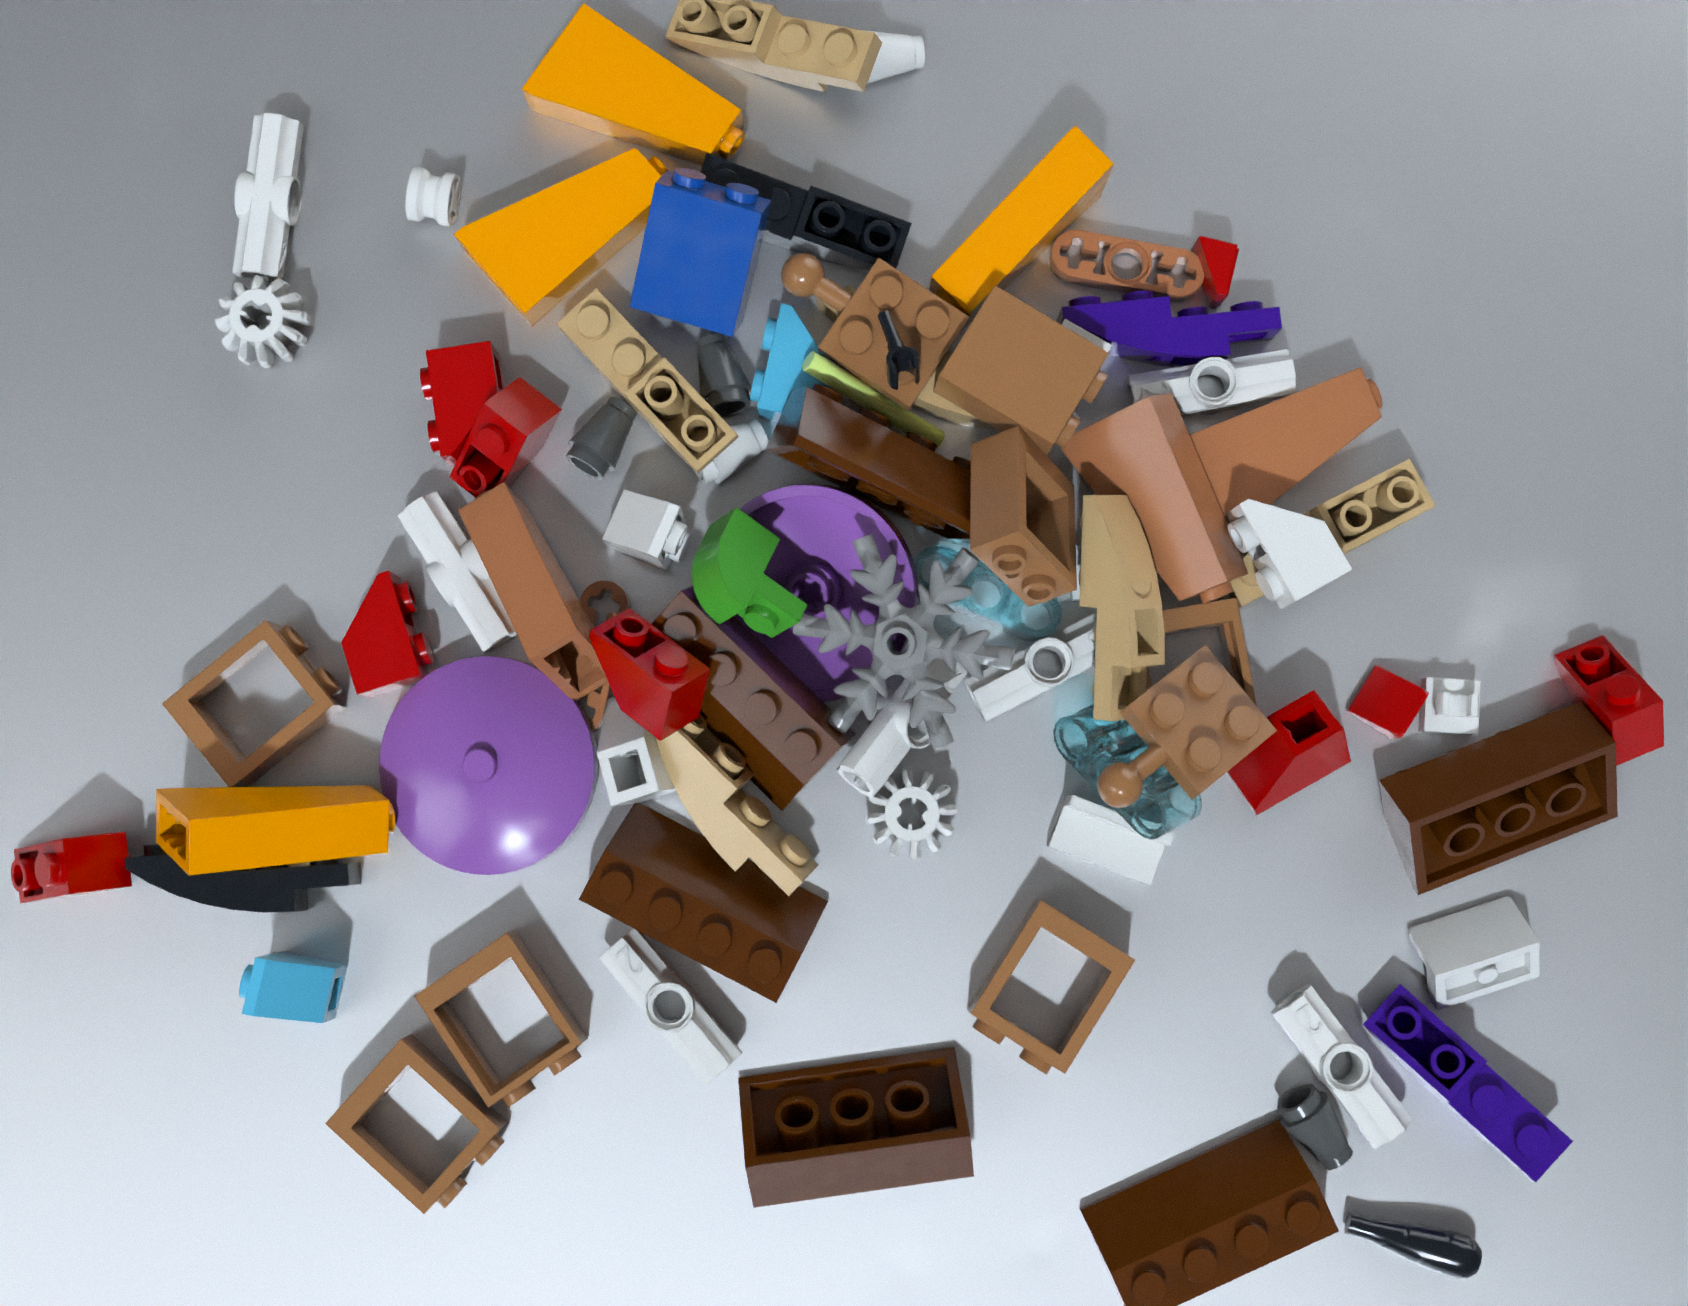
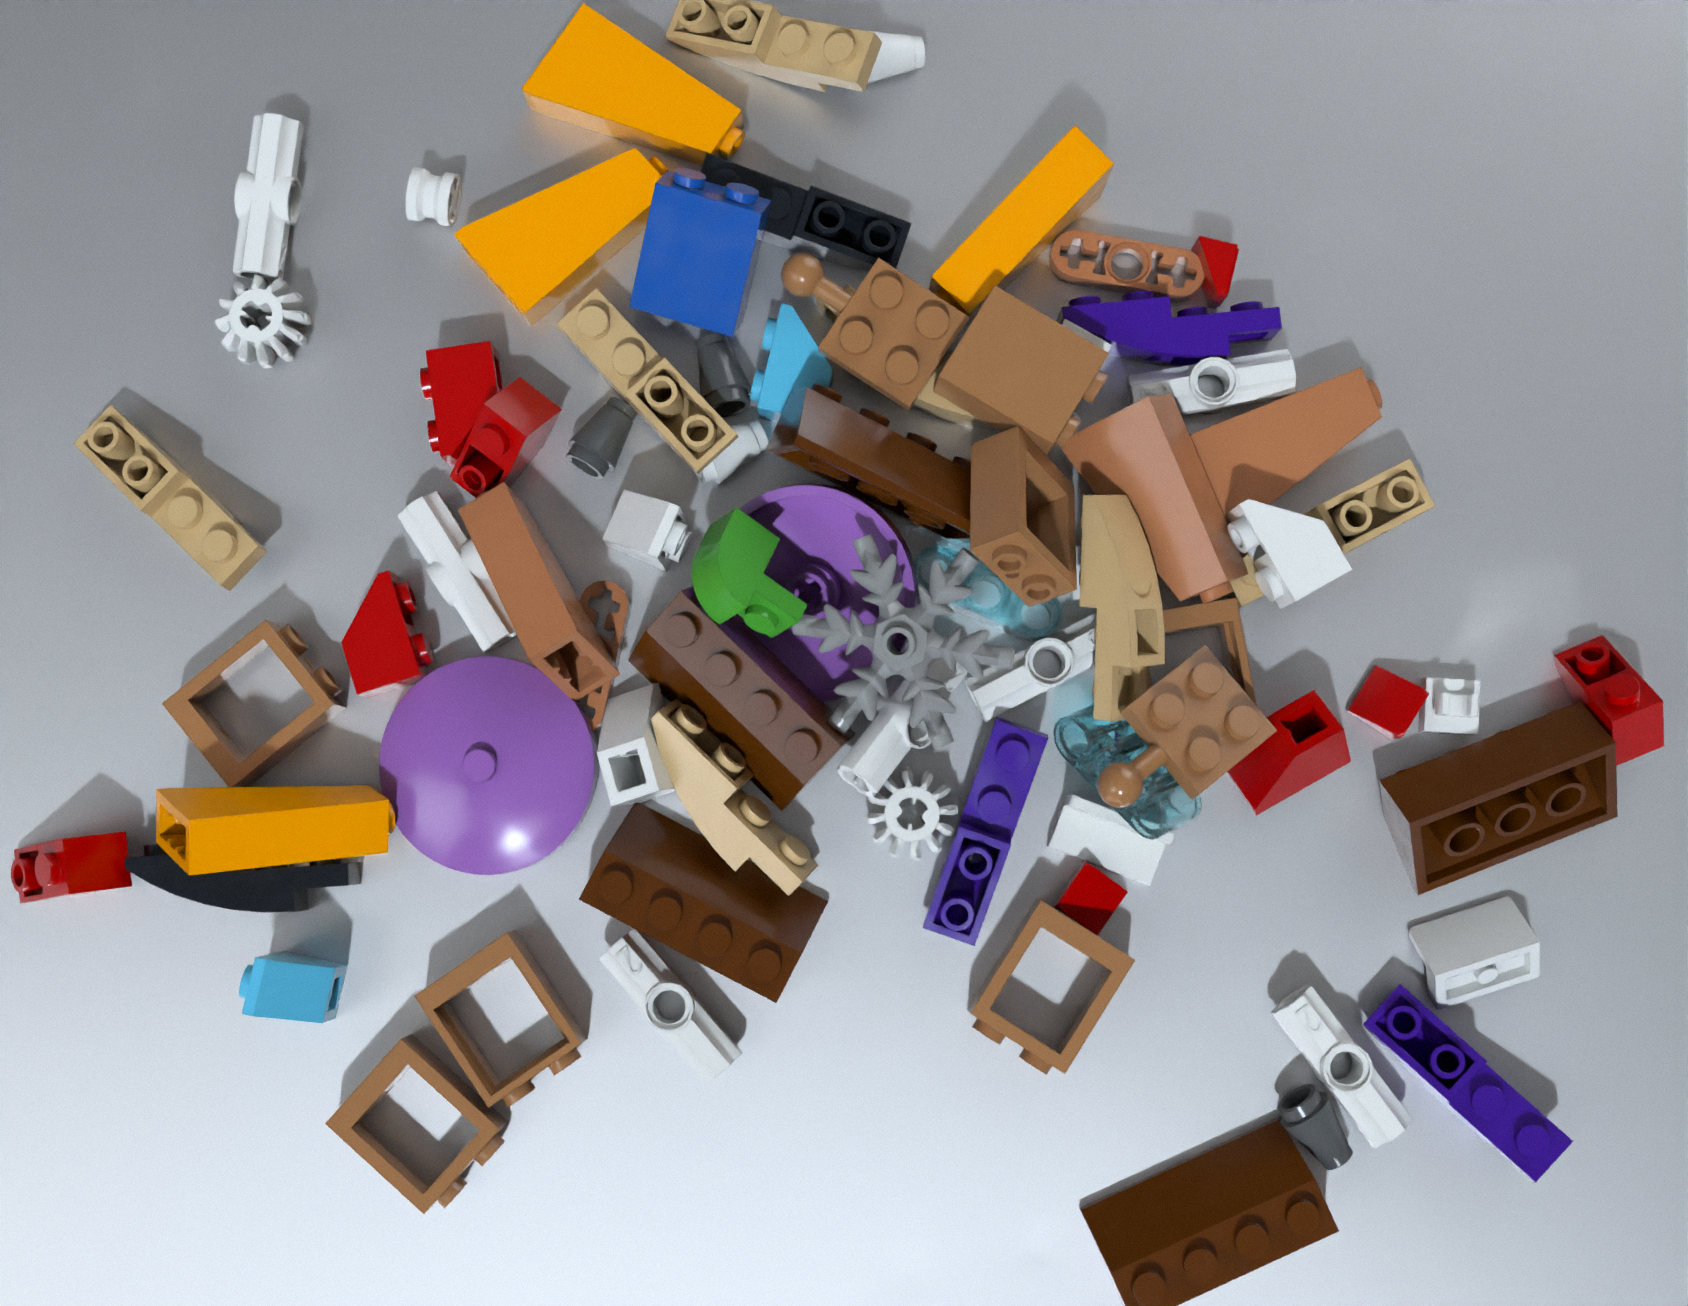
red slope [589,608,710,741] -> none
reddish brown slope [738,1047,974,1208] -> none
yellowish green bar [802,351,945,449] -> none
black hand [878,310,920,390] -> none
black piece [1344,1212,1482,1279] -> none
none -> tan slope [73,405,268,591]
none -> dark purple slope [923,716,1048,946]
none -> red slope [1052,860,1128,936]

